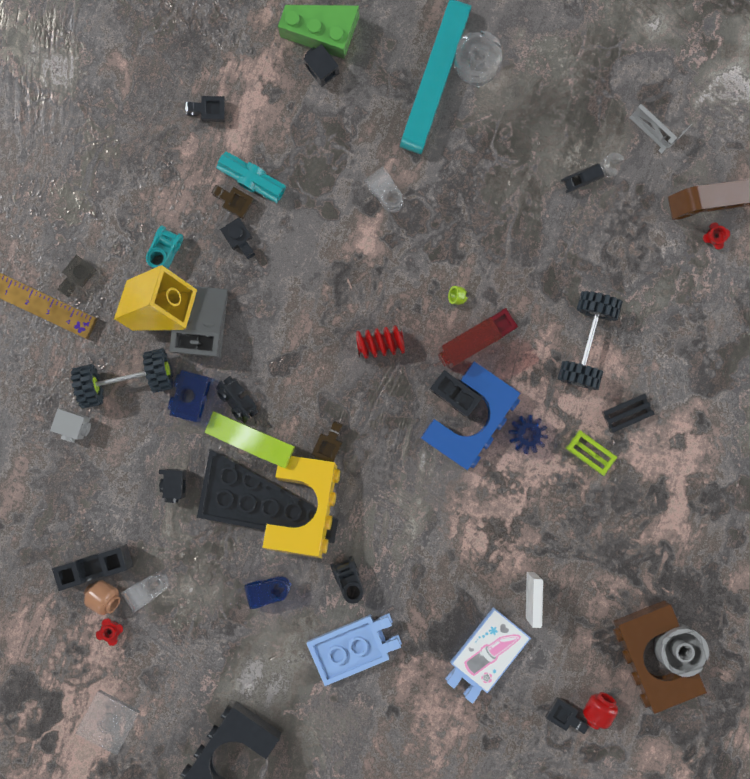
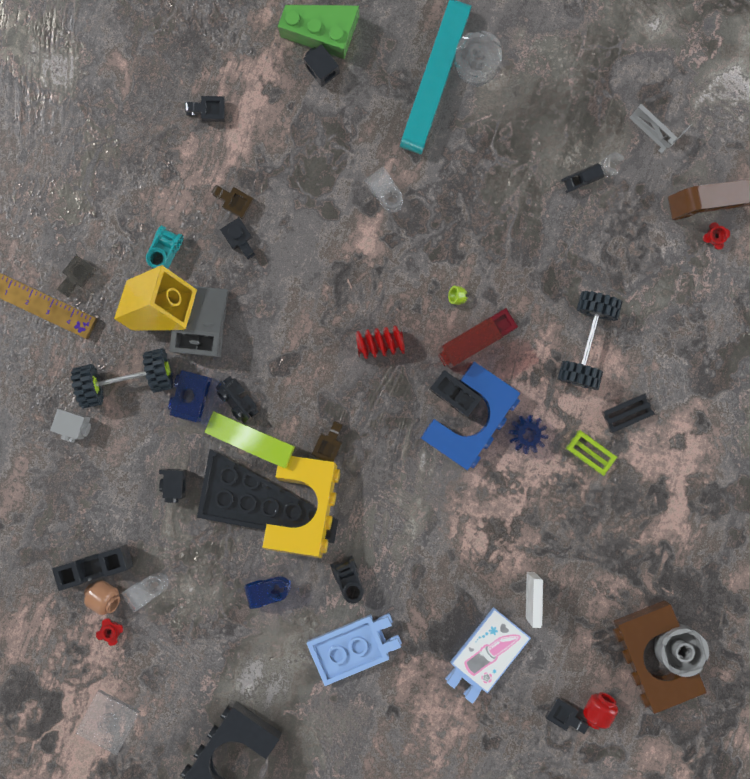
teal piece [216,151,286,204] -> none

